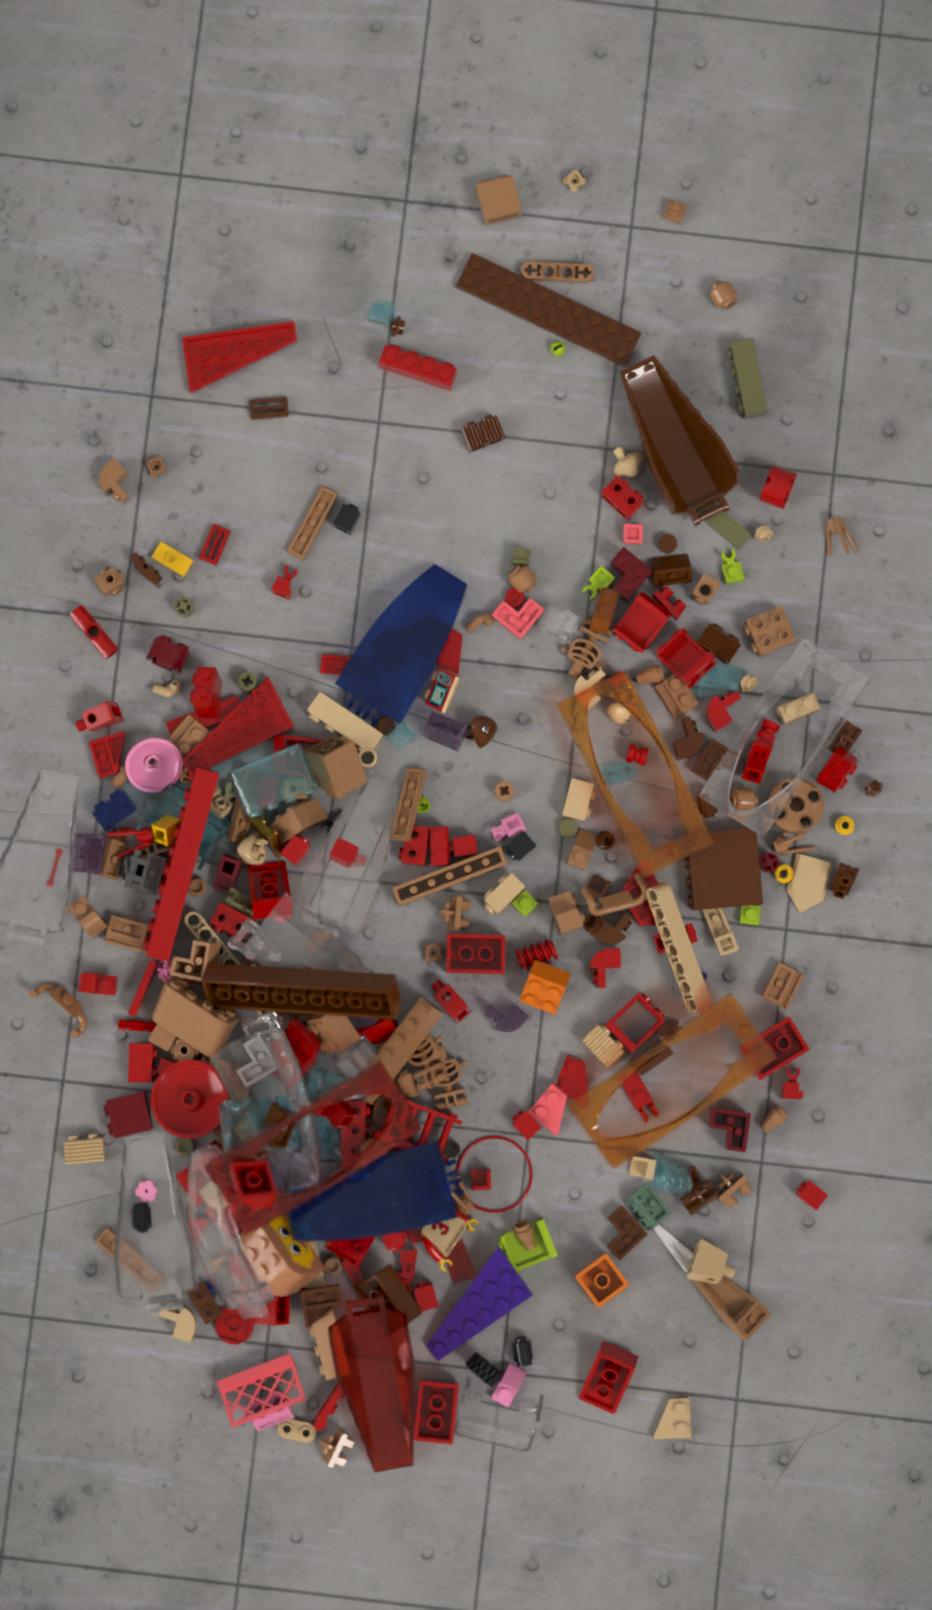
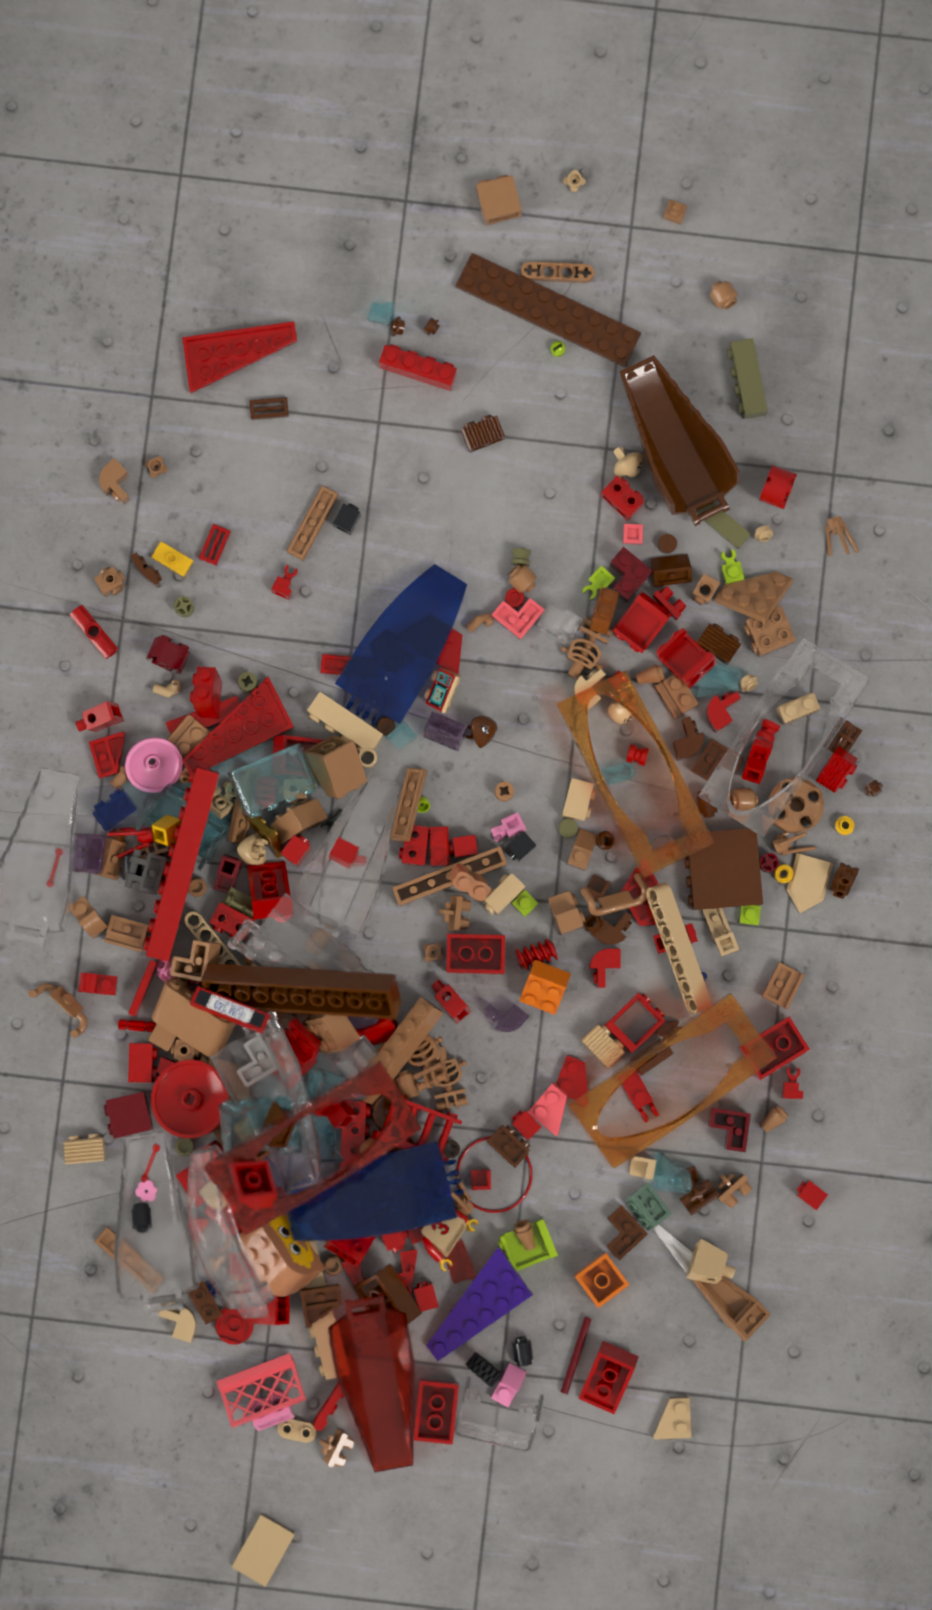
none -> red hinge [141,1144,160,1182]
none -> tile [190,986,270,1034]
none -> tan tile [232,1514,295,1587]
none -> reddish brown plate [423,317,440,335]
none -> nougat brick [448,864,491,901]
none -> reddish brown bracket [486,1125,531,1168]
none -> dark red bar [560,1317,592,1395]
none -> medium nougat plate [715,572,793,623]

